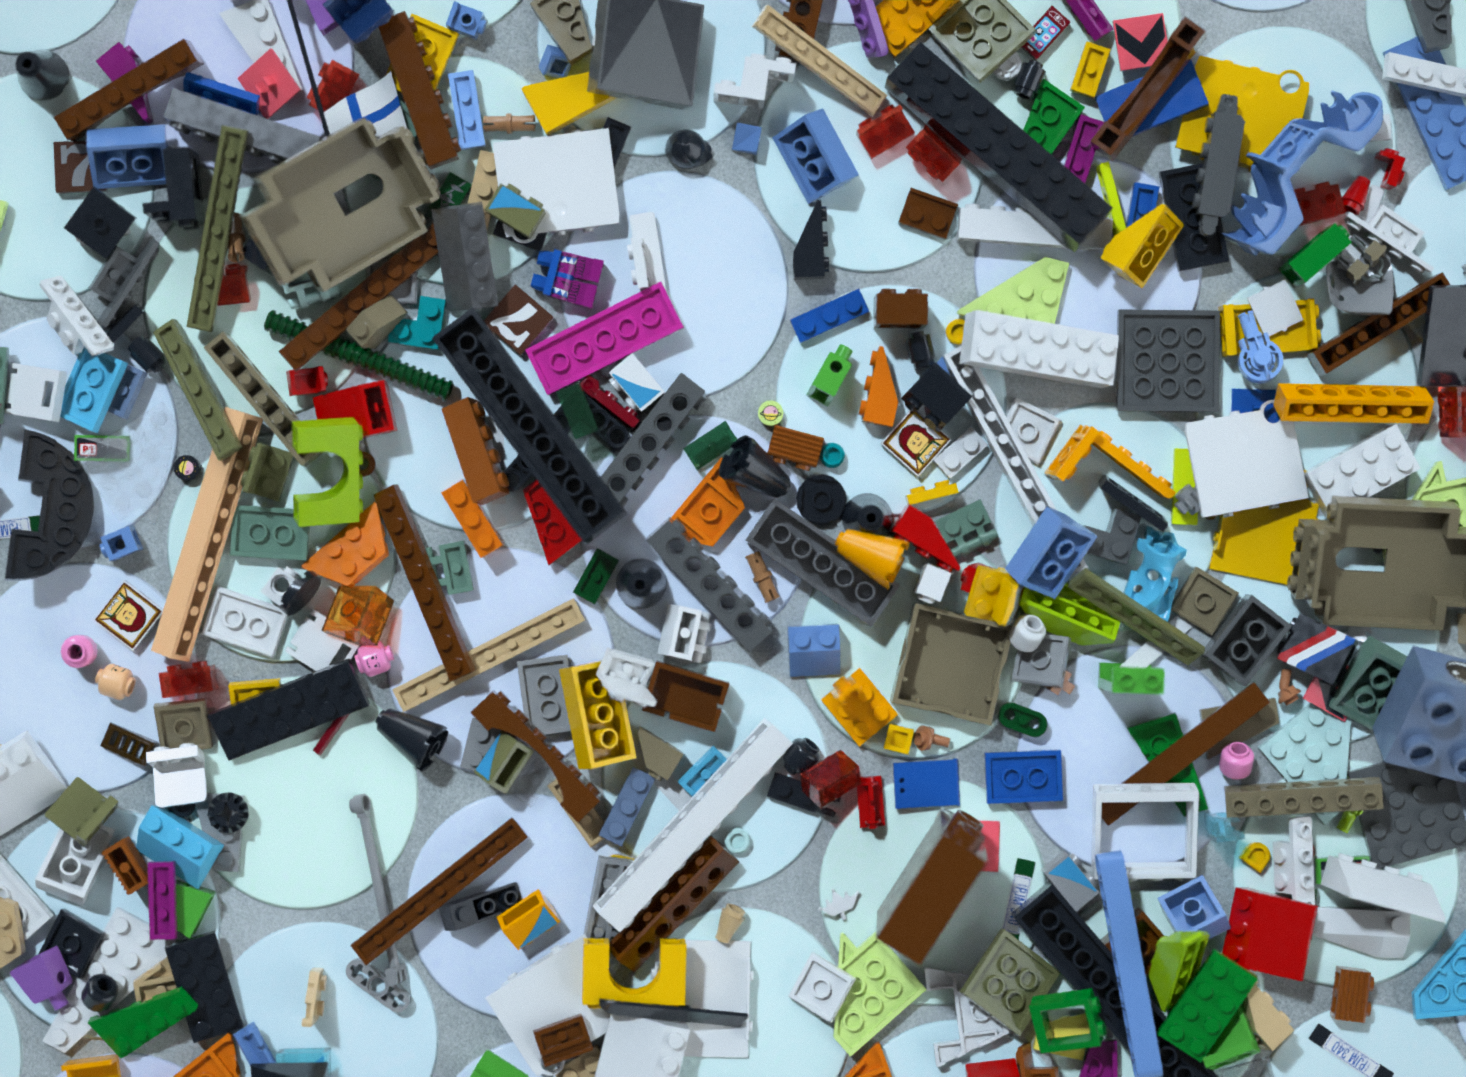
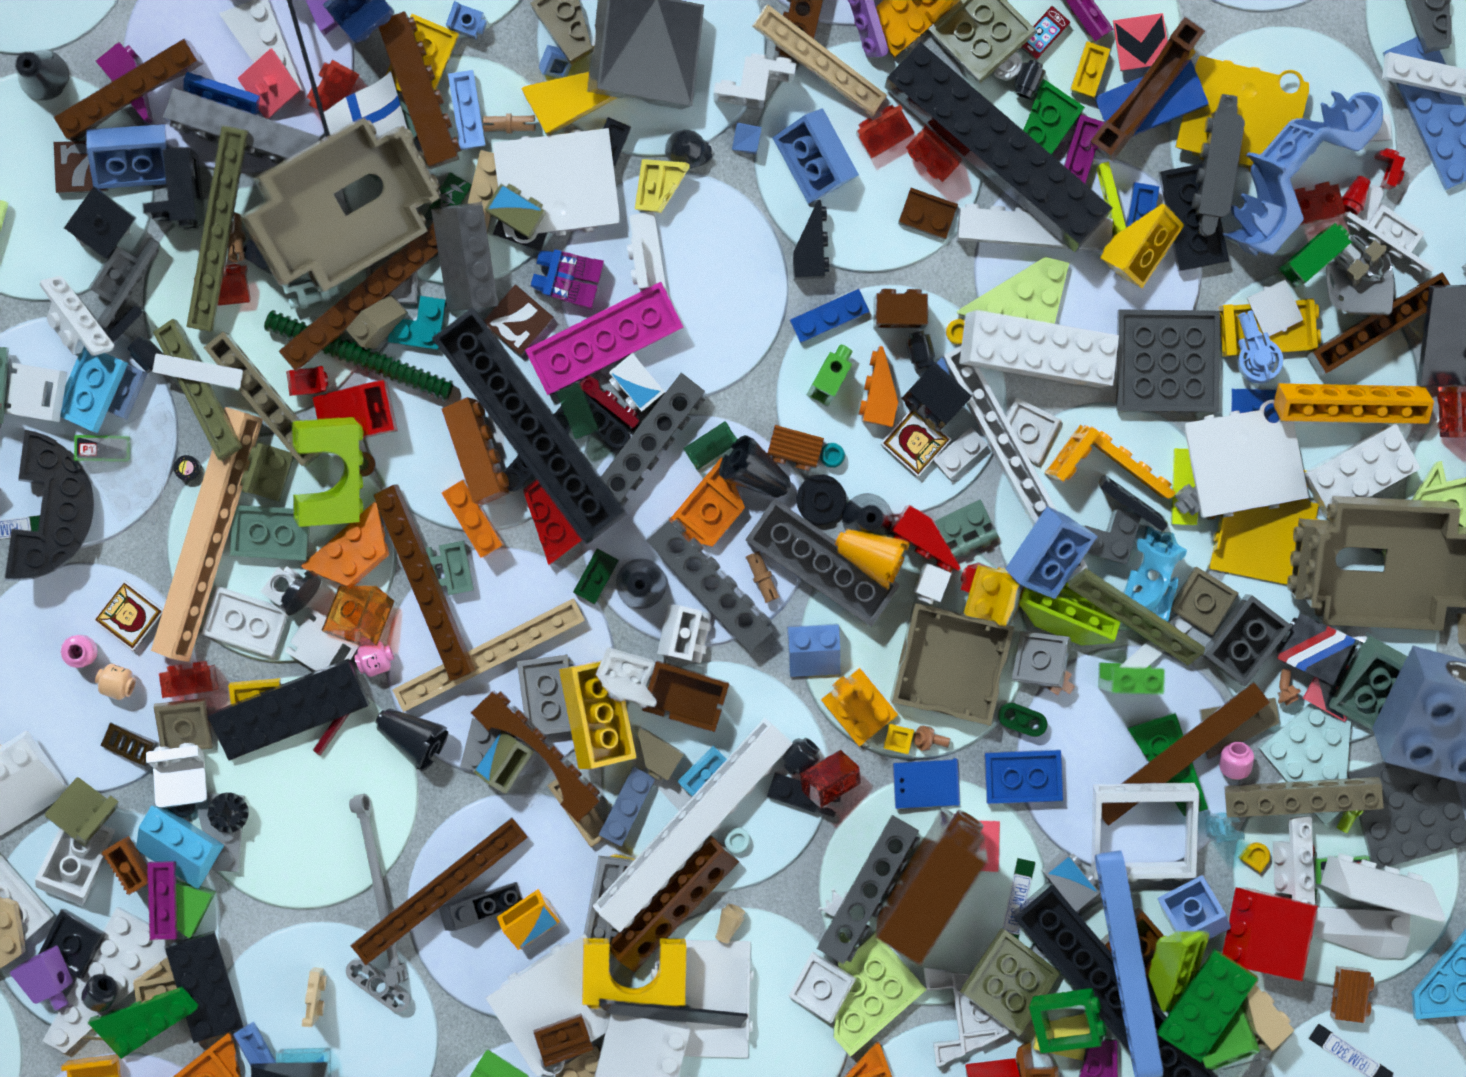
medium blue brick [100,526,143,561] -> none
tile [758,401,783,426] -> none
red hinge [856,775,885,829] -> none
yellow plate [905,480,959,505] -> none
white head [1009,614,1046,652] -> none
none -> white sticker [153,354,243,389]
none -> light yellow wing [635,159,690,213]
none -> dark grey brick [816,815,920,964]

